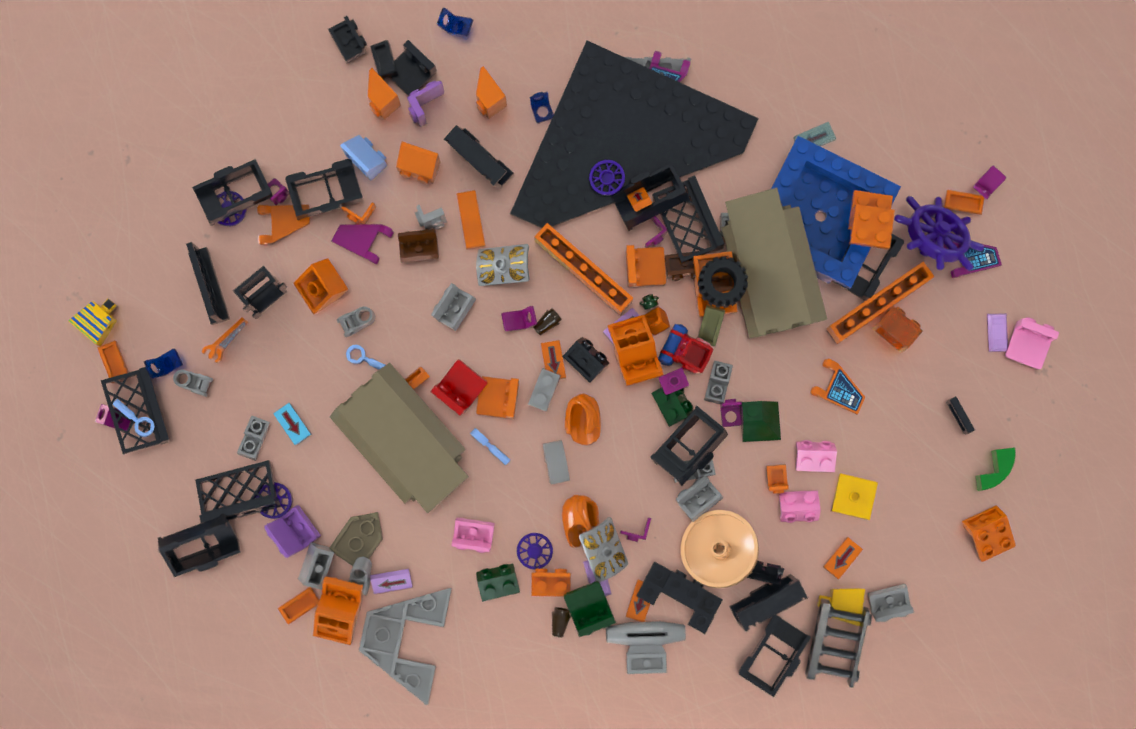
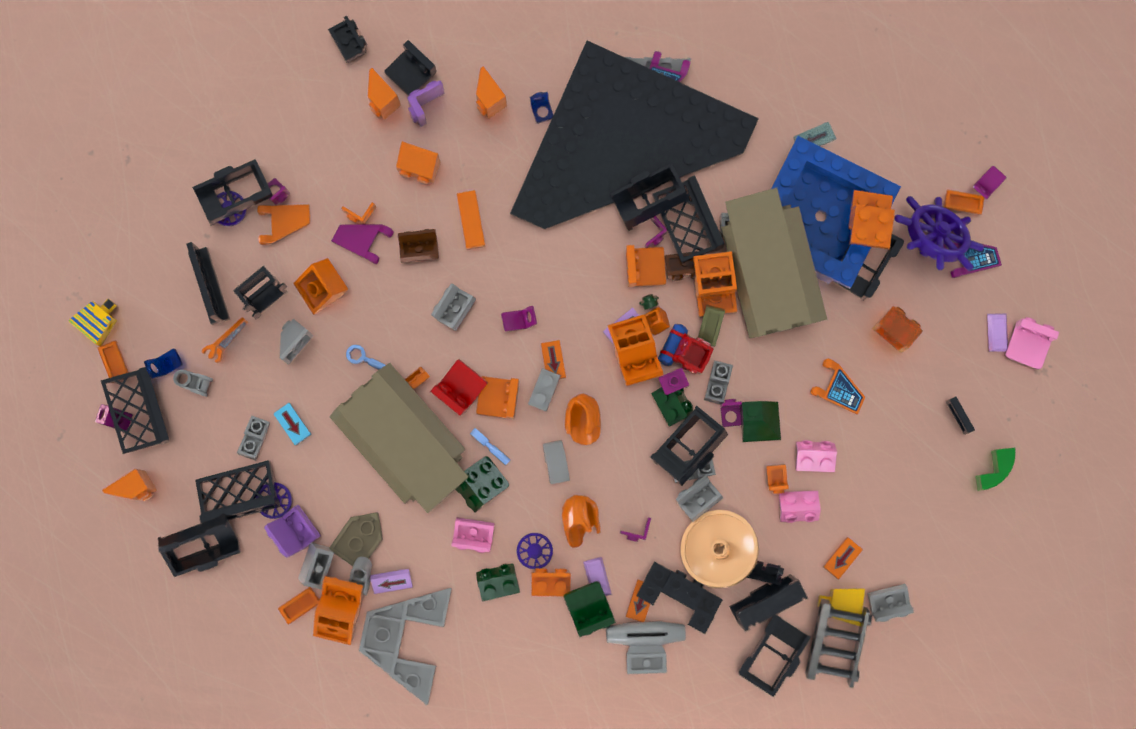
light blue piece [113,399,154,437] -> none
black piece [285,159,364,220] -> none
light grey piece [337,306,375,337] -> none
light blue slope [340,135,387,181] -> none
black tile [370,40,398,79] -> none
light grey bracket [415,205,447,230] -> none
clear blue bracket [437,8,473,36] -> none
black piece [444,125,514,188] -> none
light grey shield [476,244,530,286] -> none
dark brown cone [533,308,562,335] -> none
orange brick [534,223,633,315] -> none
dark brown cone [552,607,571,638] -> none
black bracket [562,337,609,383] -> none
light grey shield [579,518,628,582] -> none
dark purple wheel [589,160,625,196] -> none
orange tile [627,187,652,212] -> none
black tyre [698,256,748,308] -> none
orange brick [827,261,935,344] -> none
yellow plate [831,473,878,520] -> none
orange bracket [962,505,1016,562] -> none
none -> orange slope [102,469,157,501]
none -> light grey slope [280,319,313,365]
none -> bracket [455,456,509,512]

